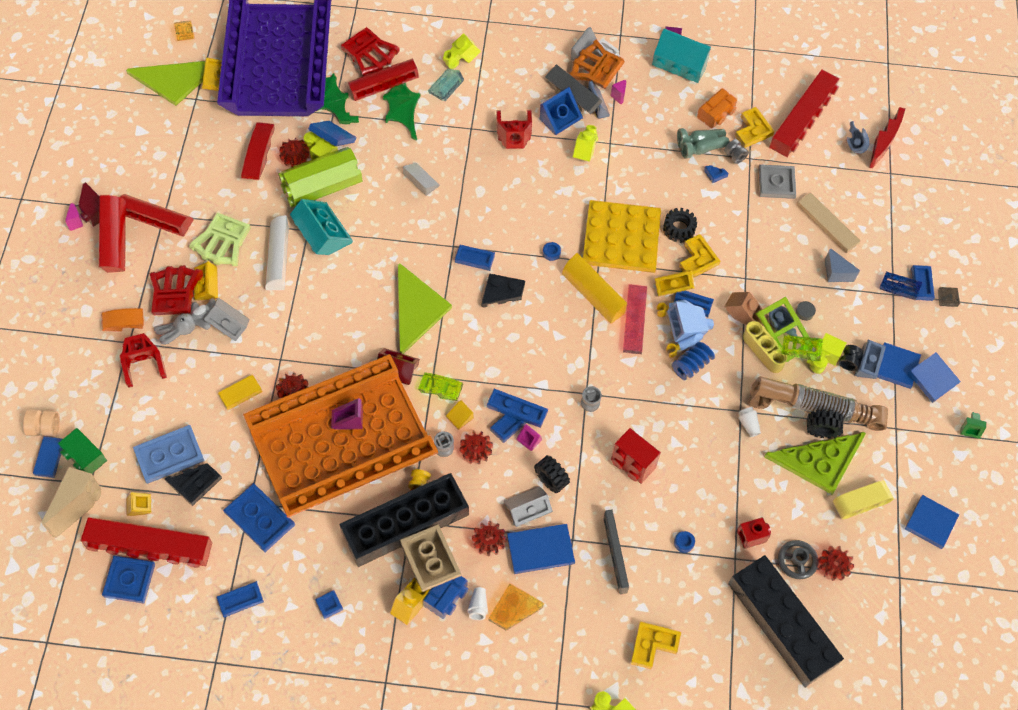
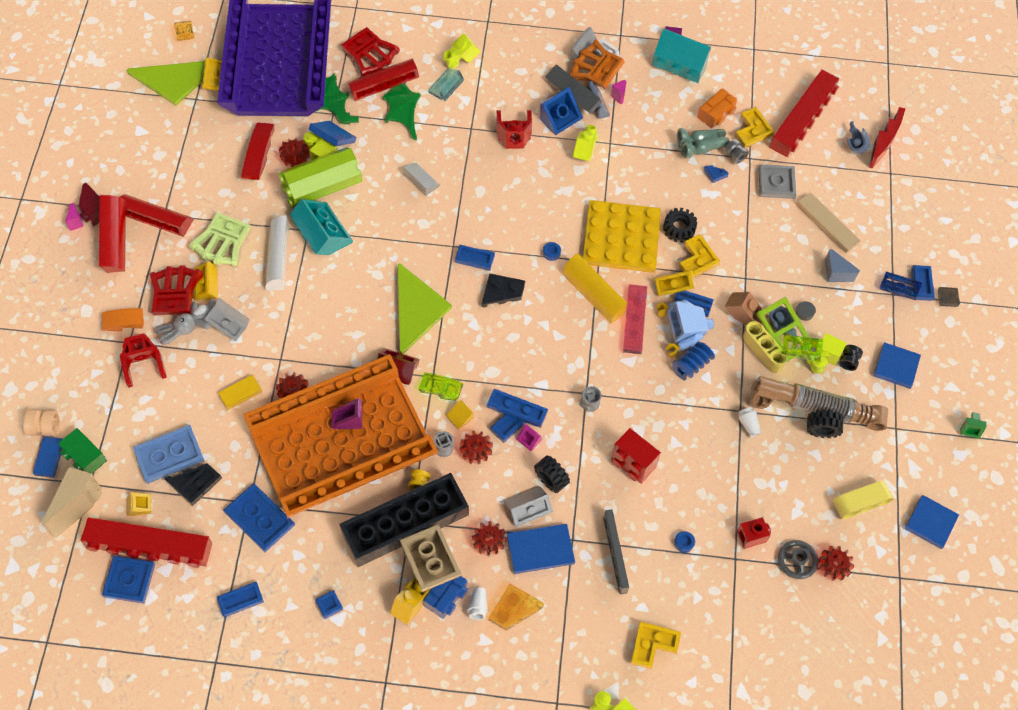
black brick [728,555,844,688] -> none
lime tile [764,432,866,495] -> none
sand blue slope [854,339,886,379] -> none
tile [908,352,961,403] -> none

